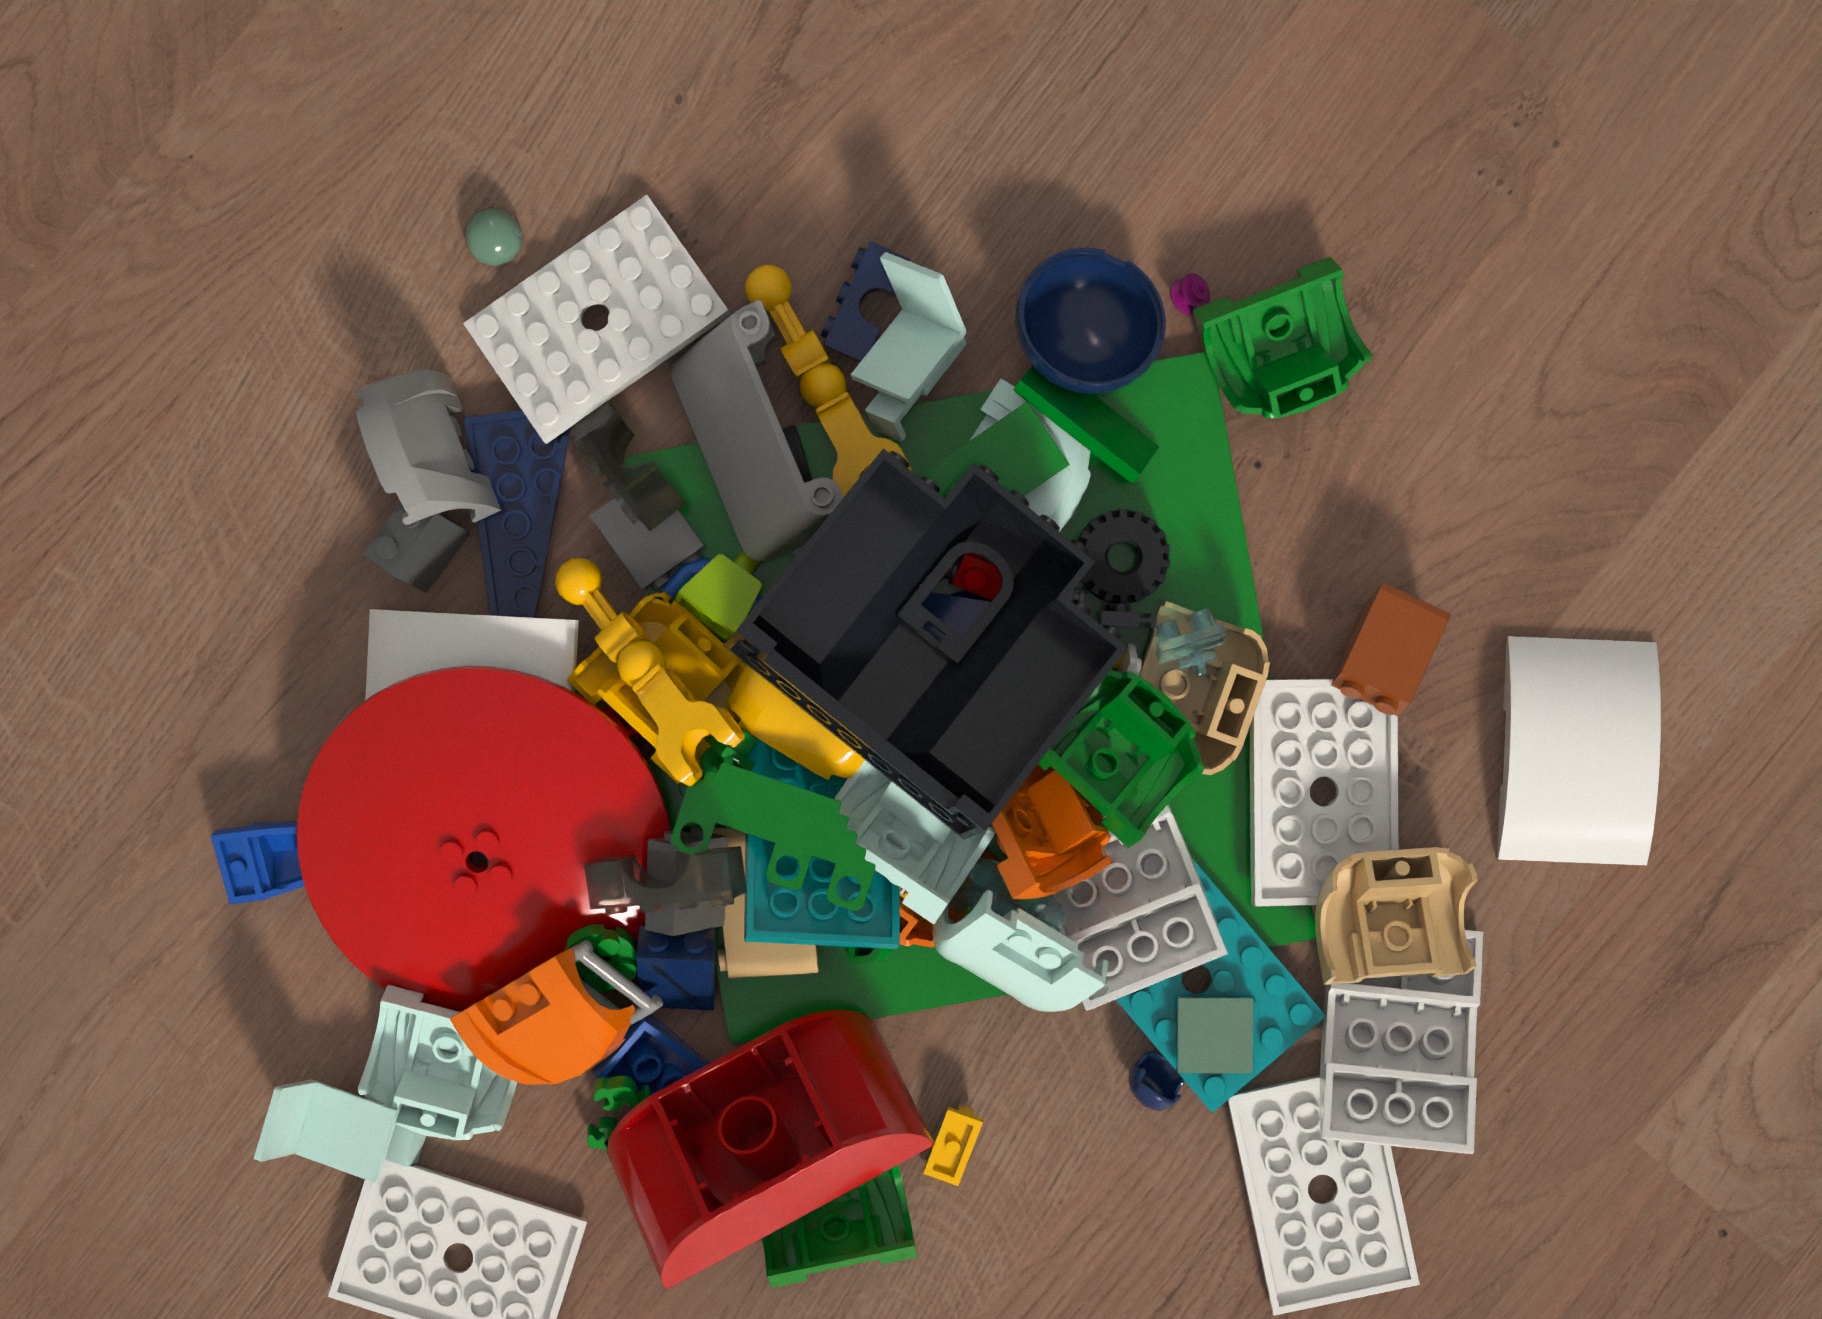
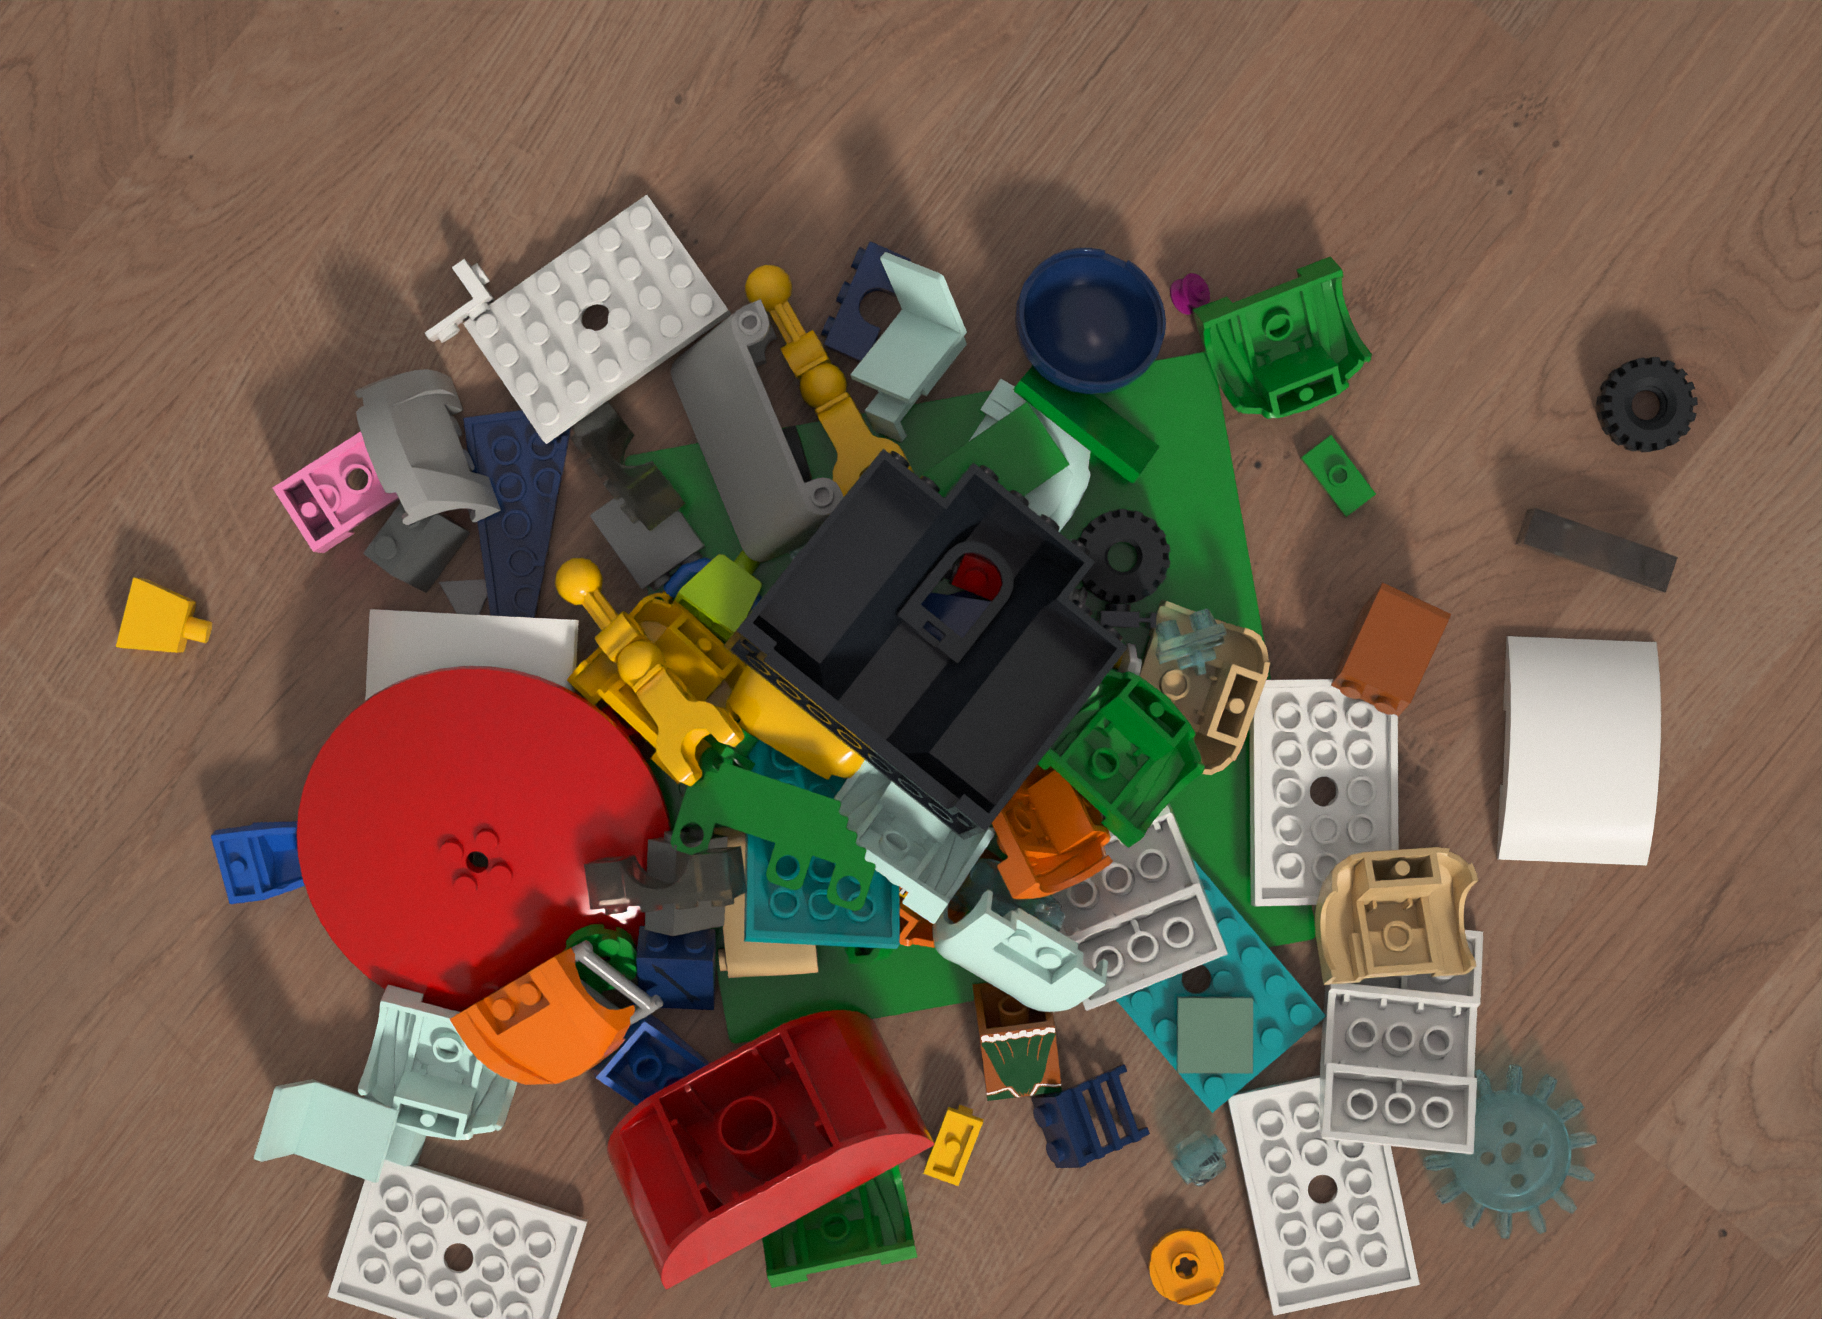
sand green hair [465,207,523,266] -> none
green helmet [587,1076,651,1151] -> none
dark blue hair [1128,1051,1184,1111] -> none
none -> yellow torso [116,577,212,653]
none -> bright pink plate [273,432,399,553]
none -> white bracket [425,259,495,343]
none -> light grey piece [439,579,487,615]
none -> slope [972,983,1062,1101]
none -> dark blue plate [1031,1064,1150,1168]
none -> light orange plate [1148,1228,1224,1305]
none -> clear light blue head [1170,1131,1228,1187]
none -> green plate [1300,435,1376,517]
none -> clear light blue gear [1423,1064,1597,1239]
none -> clear smoke arch [1515,508,1678,593]
none -> black tyre [1596,357,1698,453]

